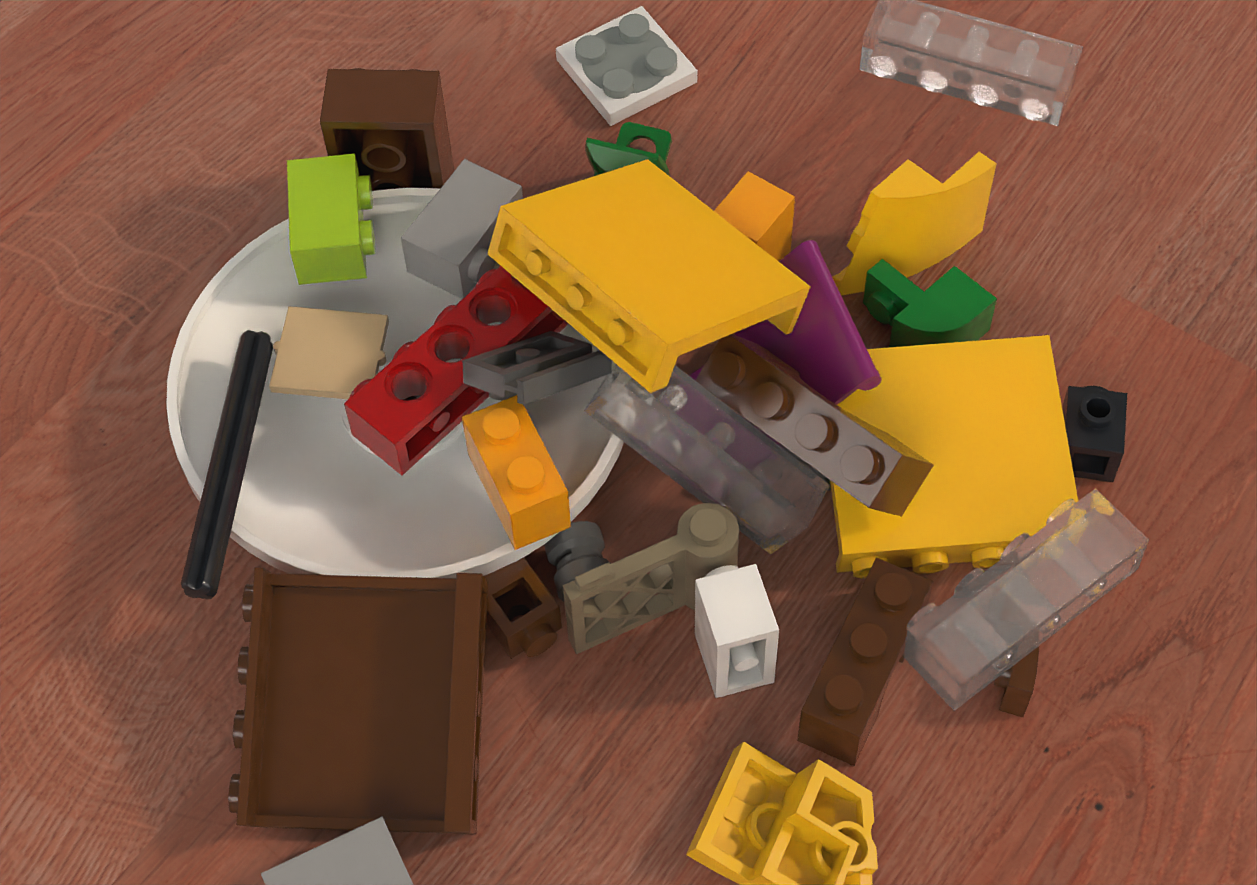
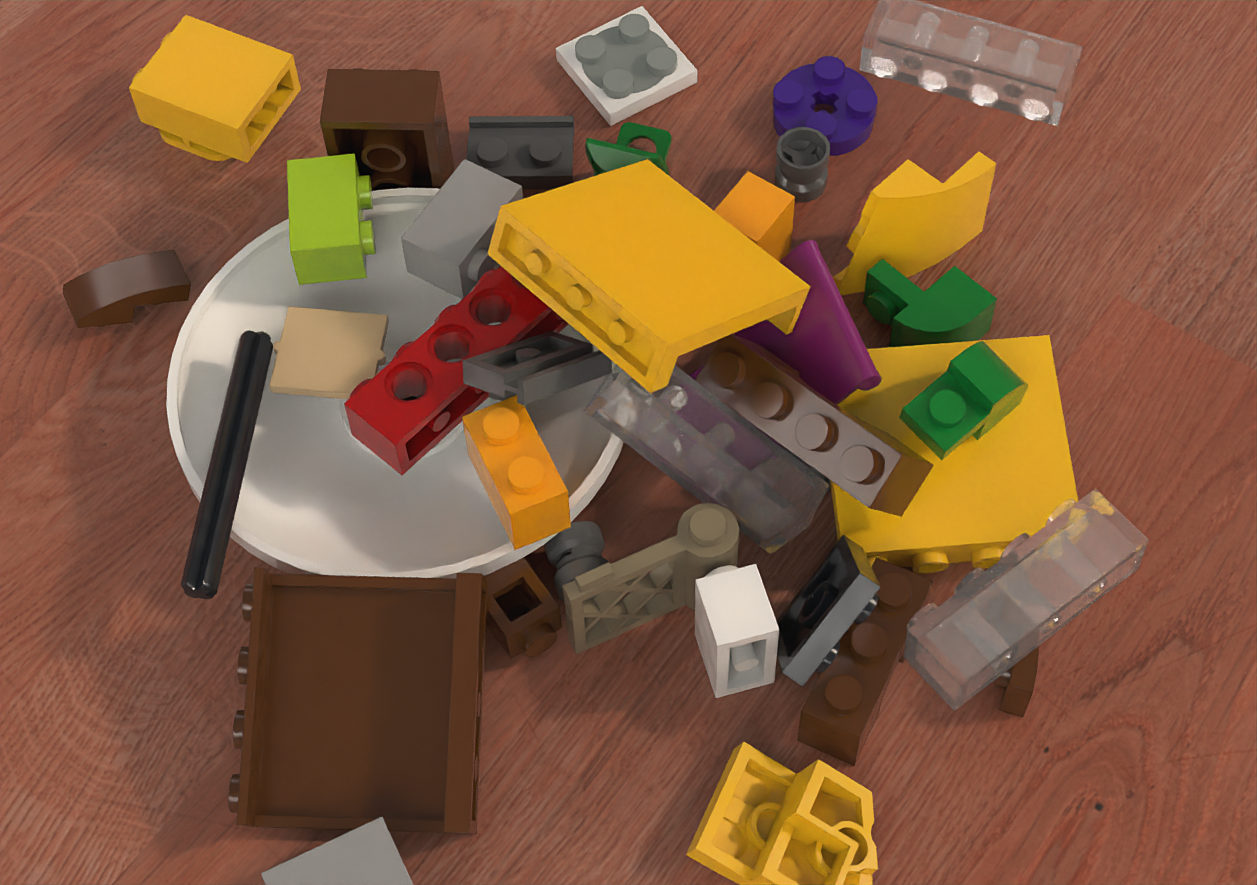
black brick [1062,386,1127,482] -> none
none -> reddish brown slope [63,250,191,328]
none -> yellow brick [129,15,301,163]
none -> dark grey plate [467,116,575,189]
none -> dark purple plate [772,56,878,156]
none -> dark grey wheel [775,127,830,202]
none -> black plate [776,534,881,686]
none -> green brick [899,341,1028,460]

